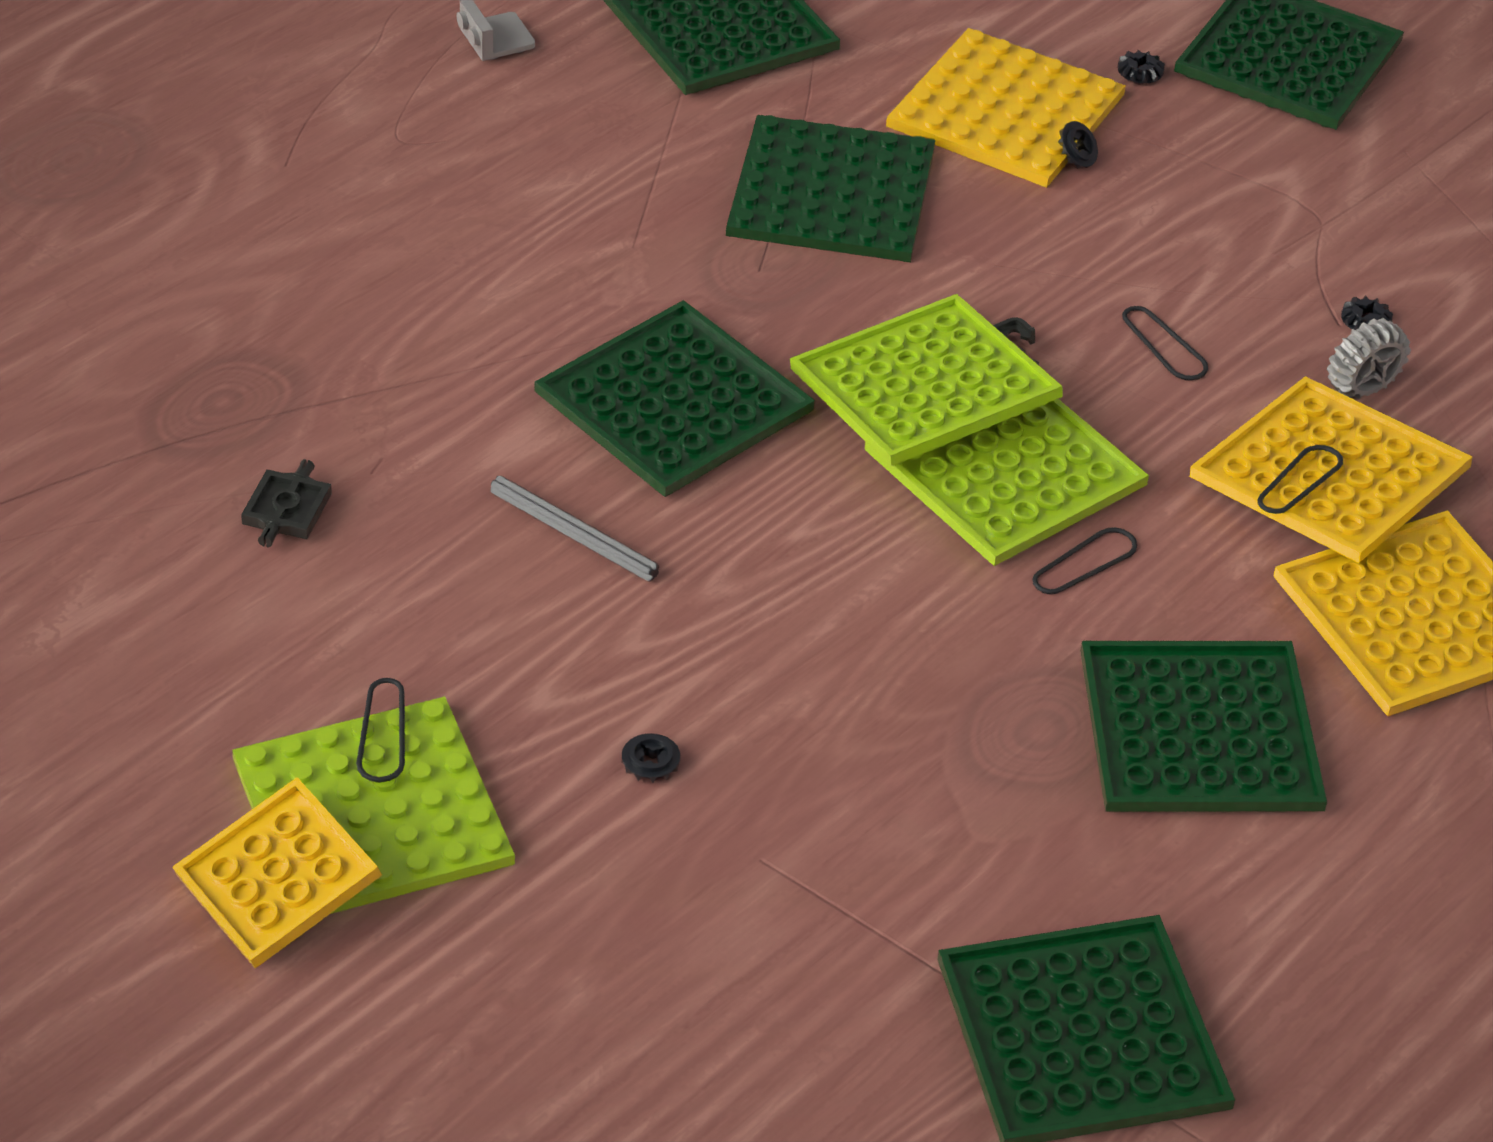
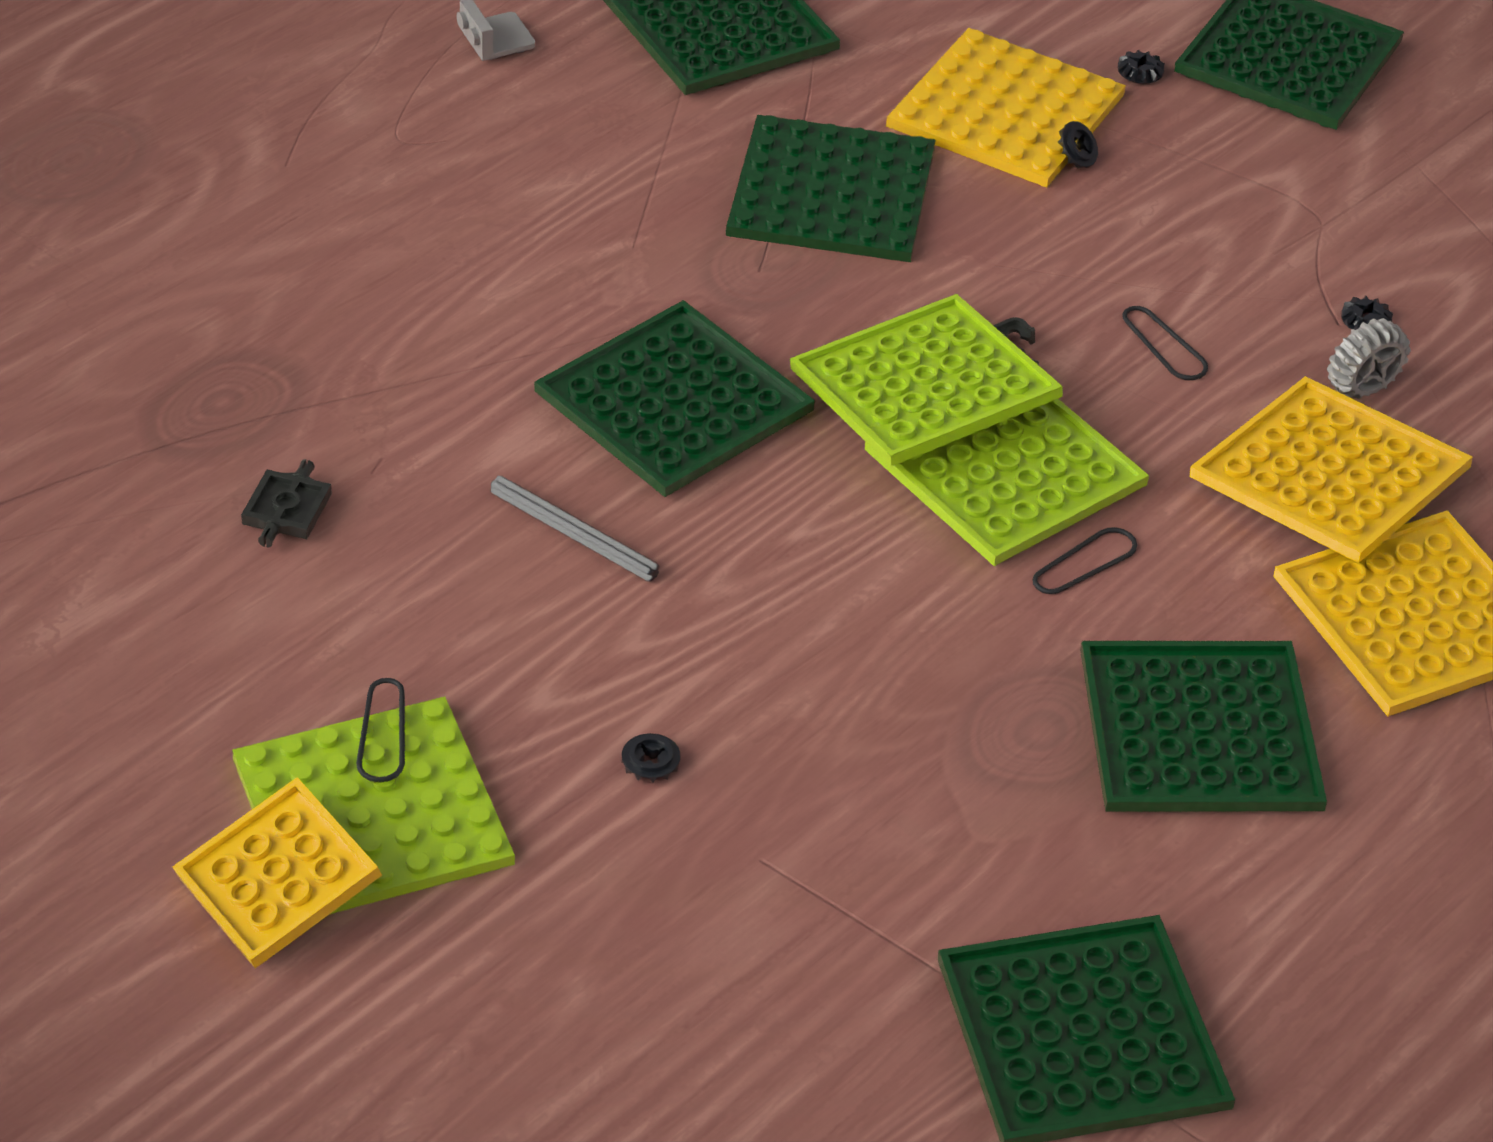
black piece [1257,445,1343,514] -> none

